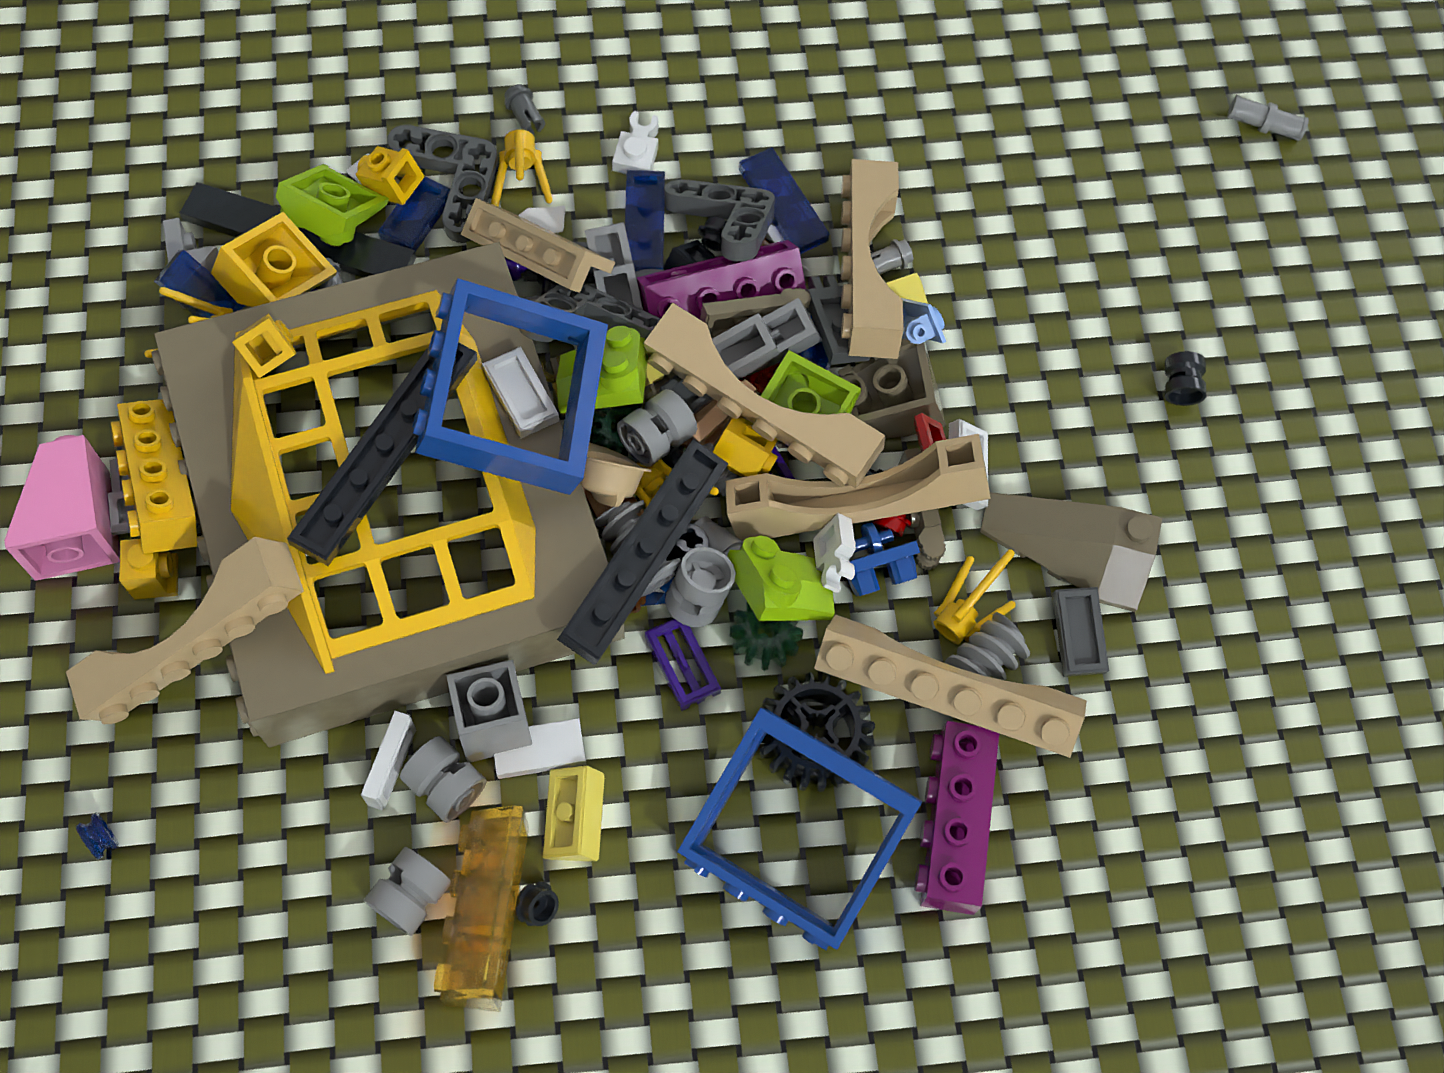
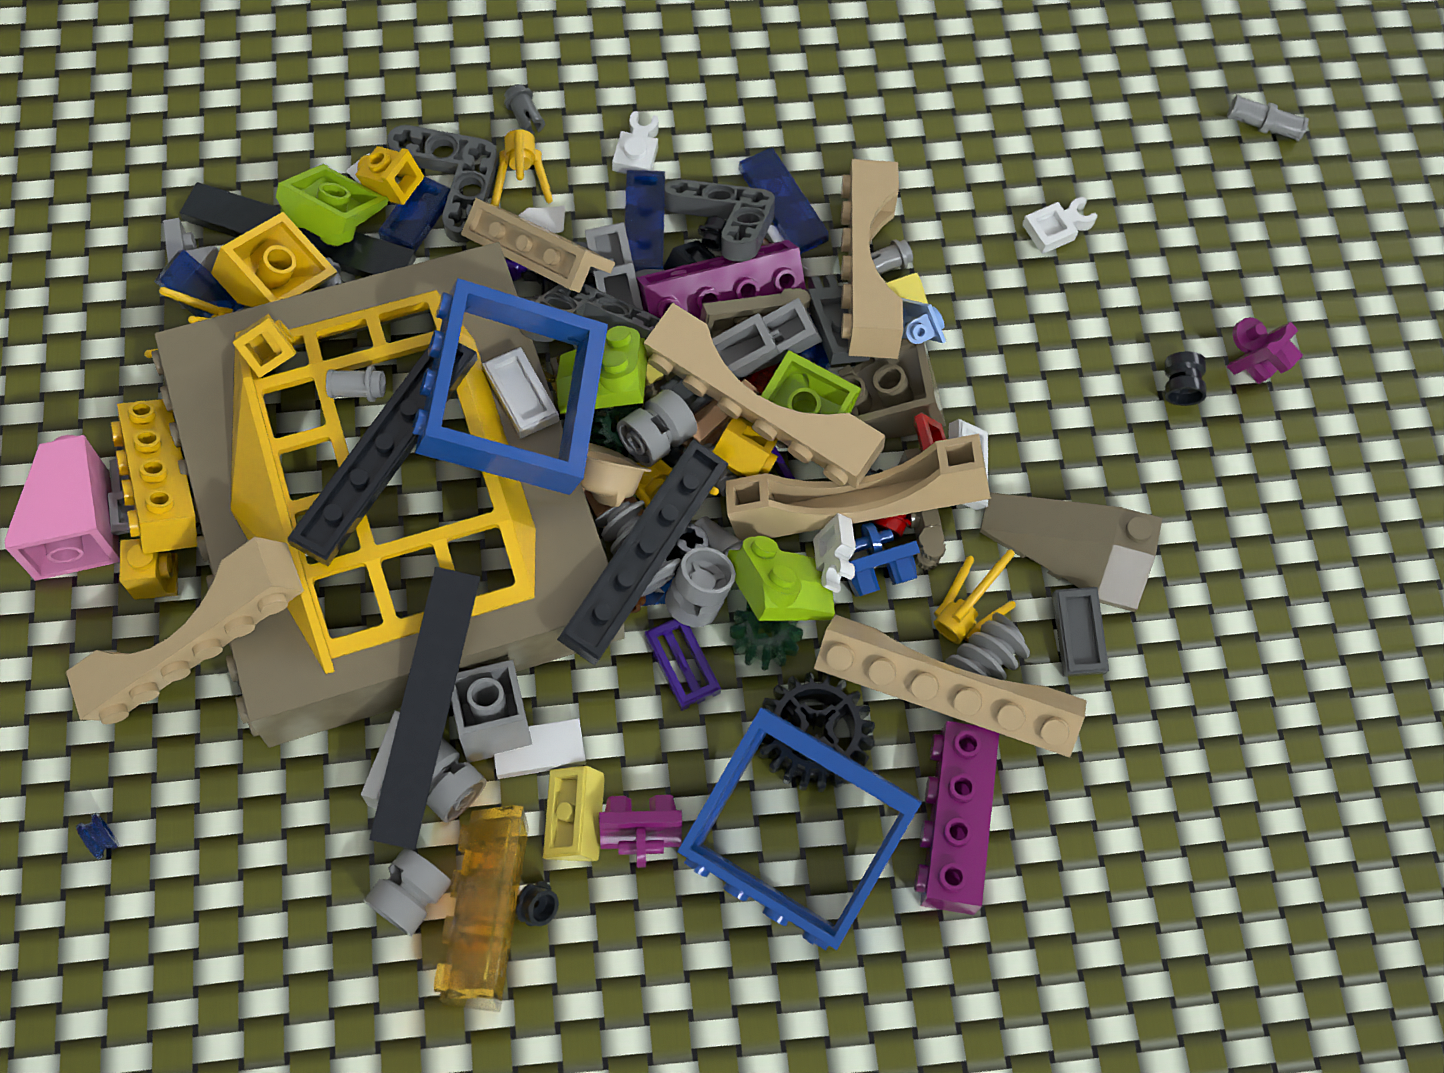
none -> light grey pin [326,366,386,402]
none -> black tile [369,566,480,850]
none -> magenta hips [599,795,682,868]
none -> white plate [1022,197,1097,254]
none -> magenta hips [1227,317,1303,384]

